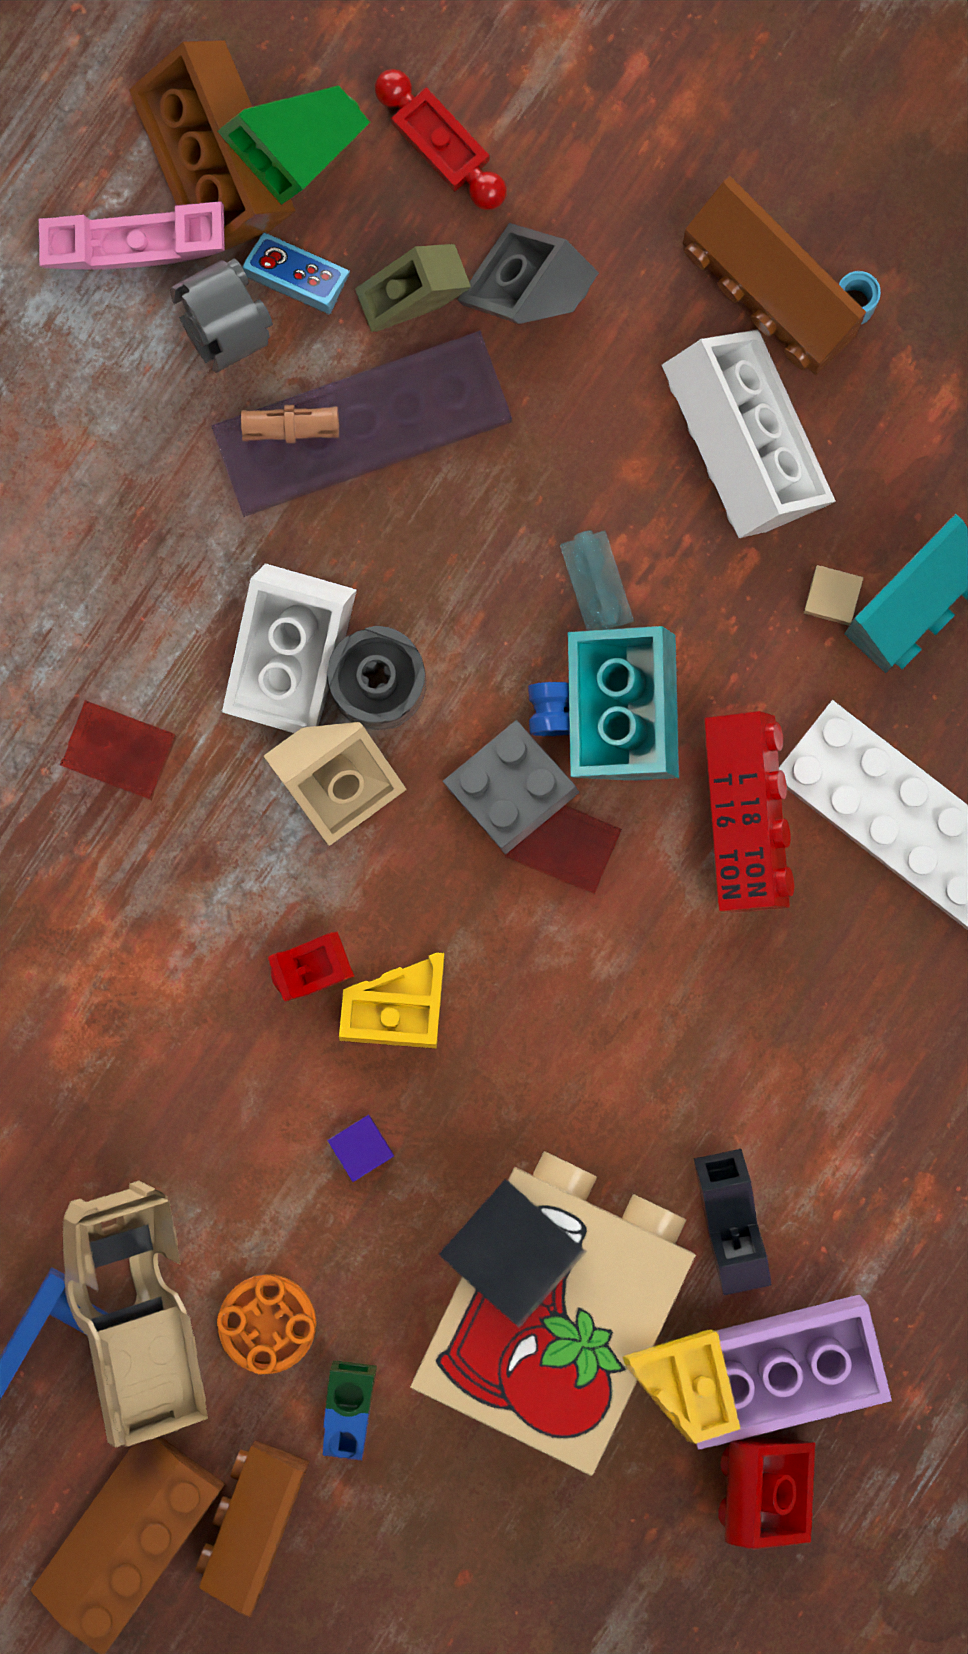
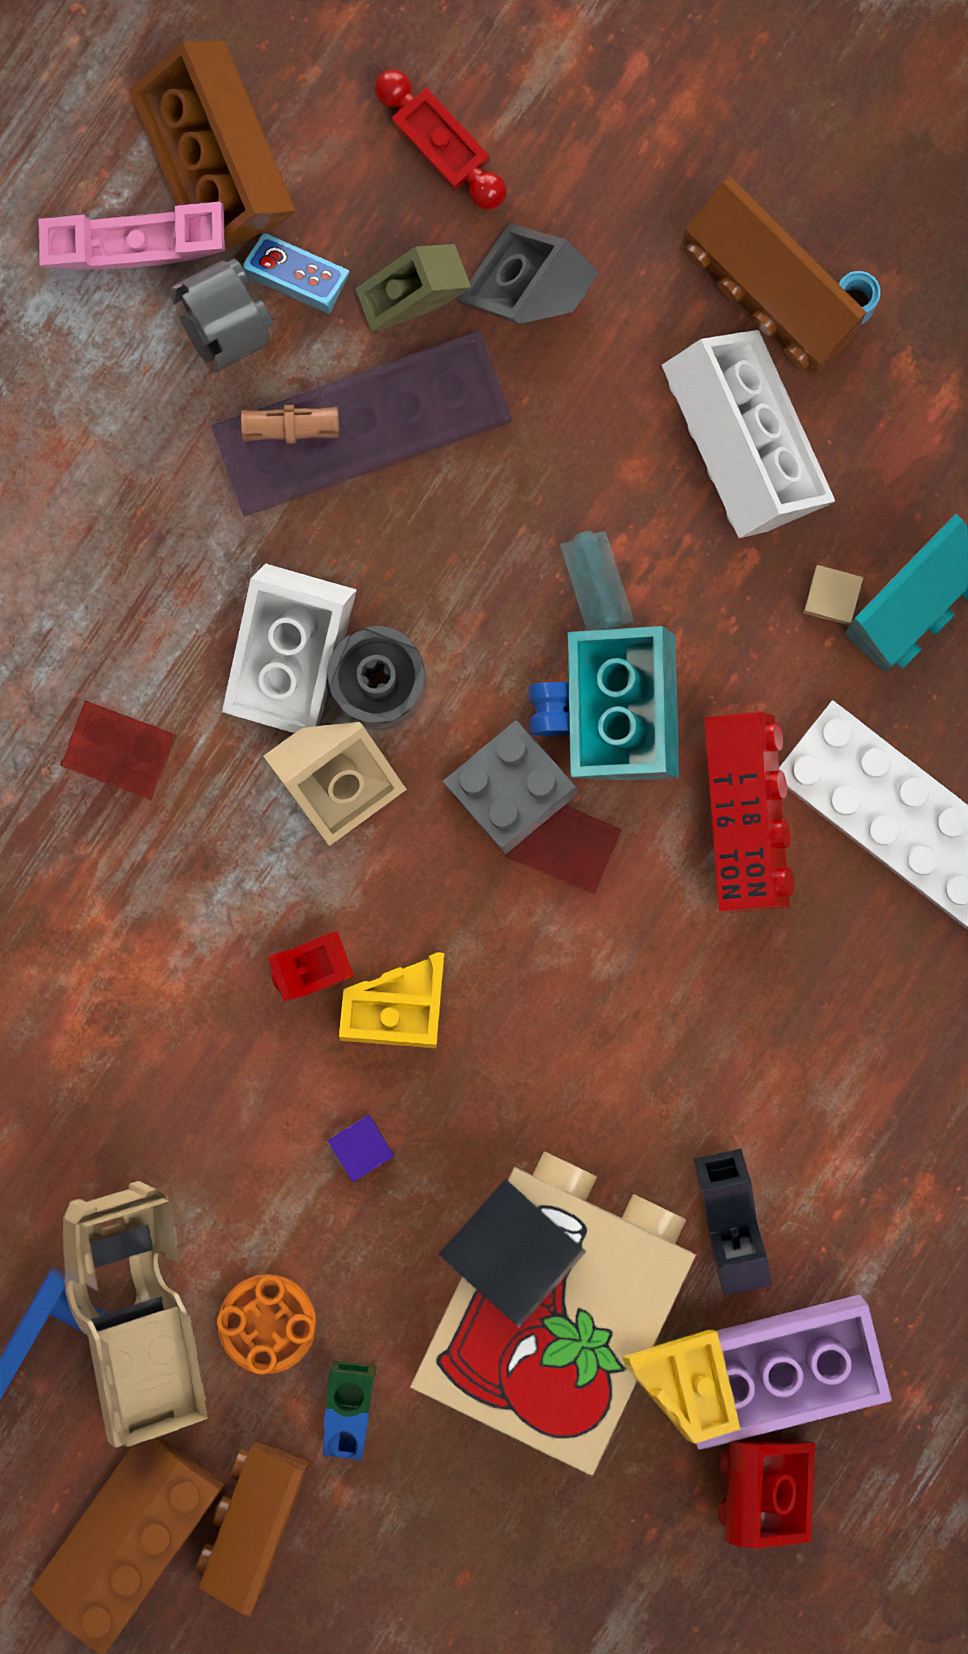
green slope [217,85,370,205] -> none

